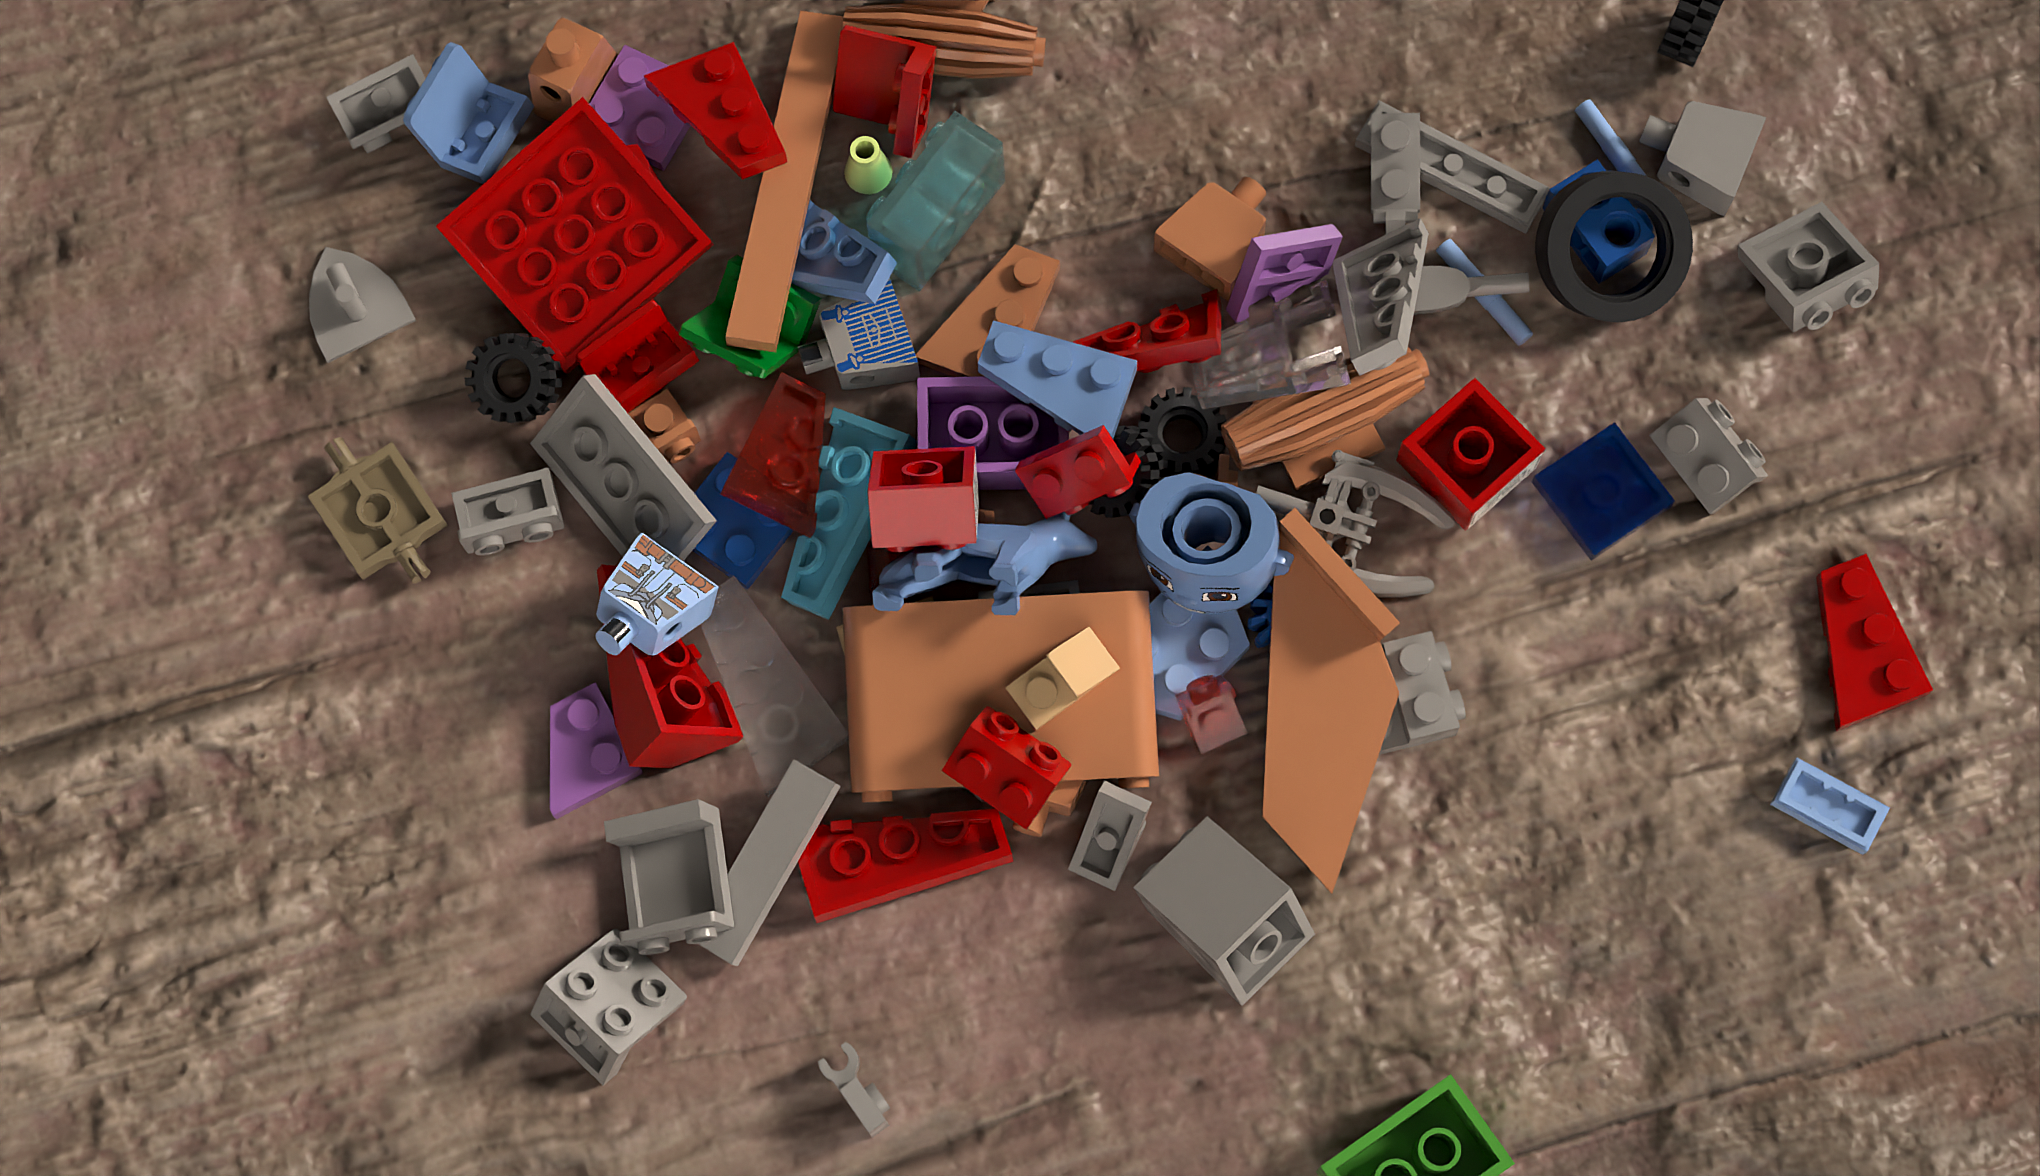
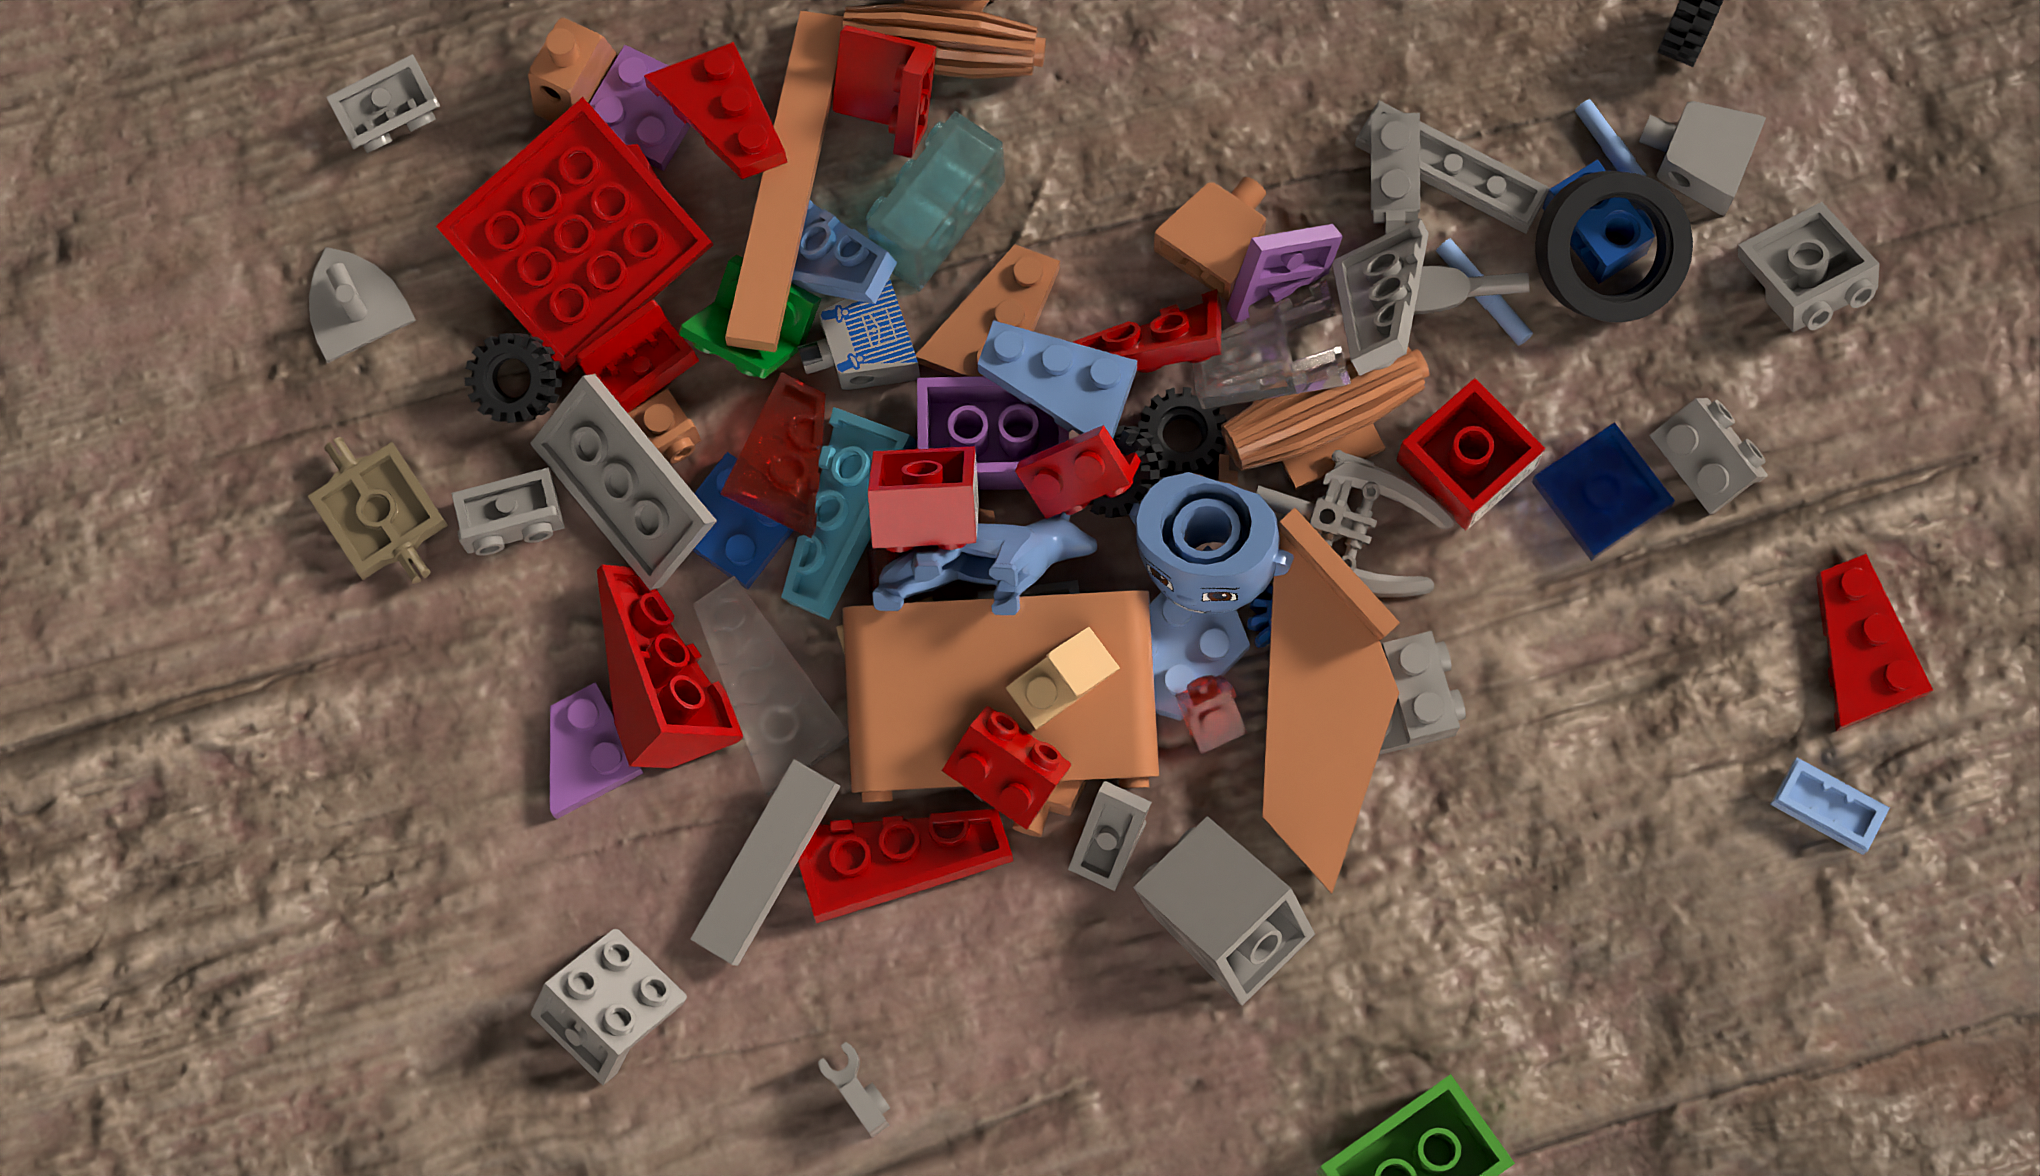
medium blue bracket [403,42,534,184] -> none
light blue torso [595,533,719,655] -> none
light grey panel [604,799,735,955] -> none
yellowish green cone [844,136,893,195] -> none

